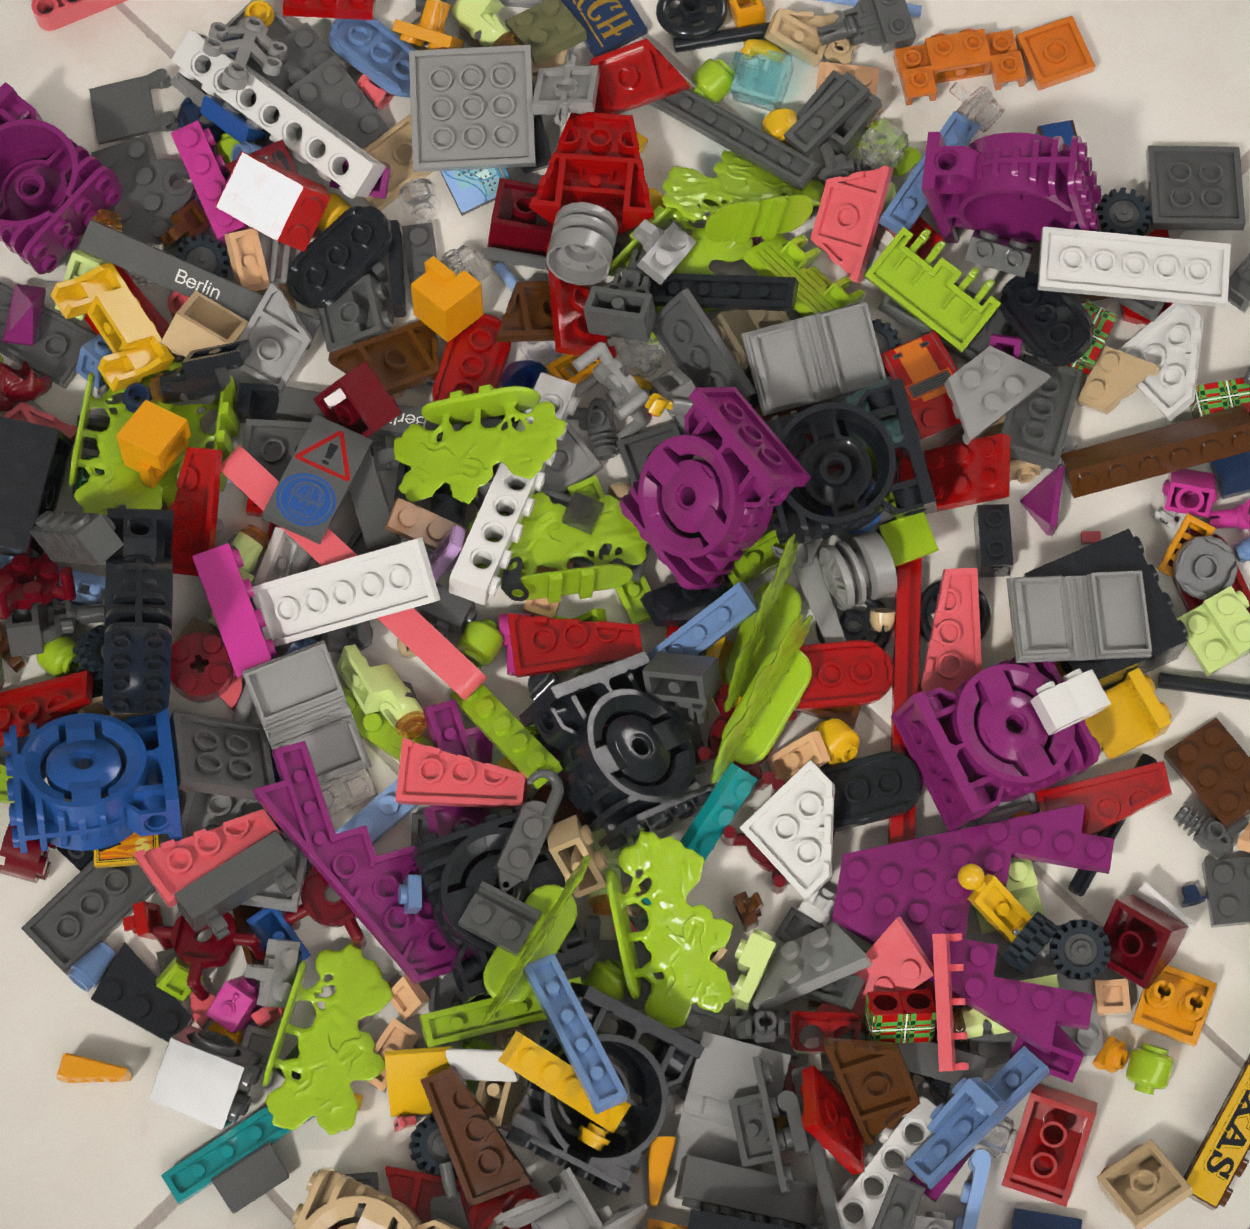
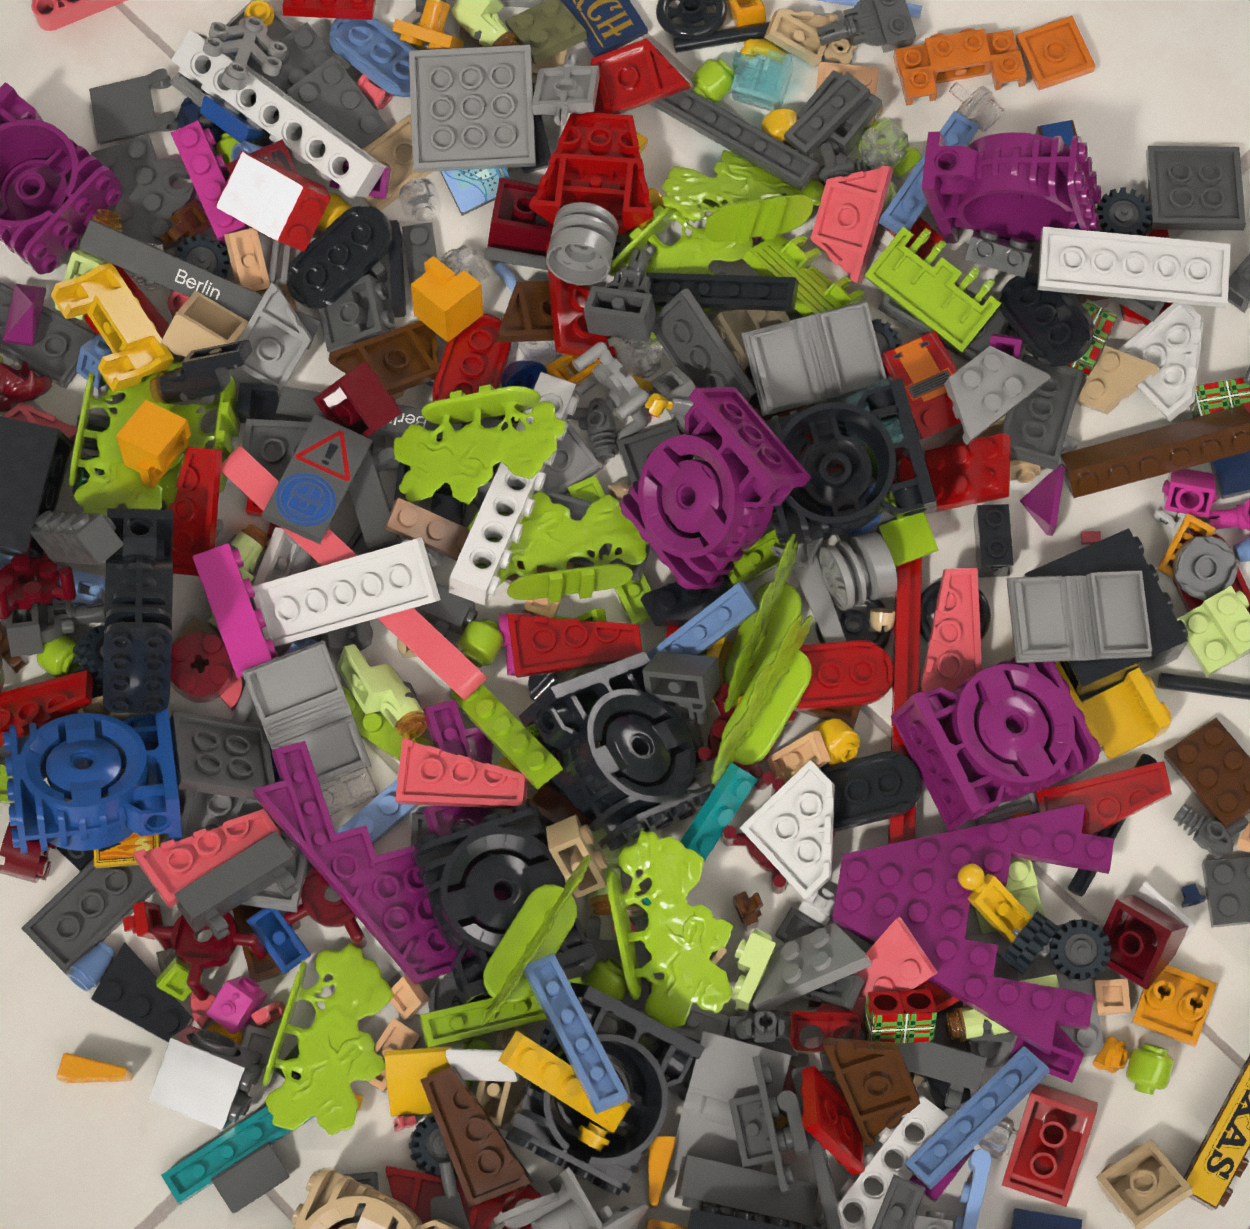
dark blue plate [121,383,153,413] -> none
light grey hinge [244,938,300,1008] -> none
medium blue plate [398,875,422,914] -> none
lavender plate [428,525,466,582] -> none
dark grey plate [458,881,542,957] -> none
dark grey plate [494,769,564,892] -> none
black piece [501,557,529,601] -> none
clear smoke plate [562,492,605,535] -> none
light grey hinge [632,219,697,285] -> none
medium blue bracket [926,1077,1008,1133] -> none
coral hinge [932,933,969,1072] -> none
white brick [1030,668,1111,736] -> none

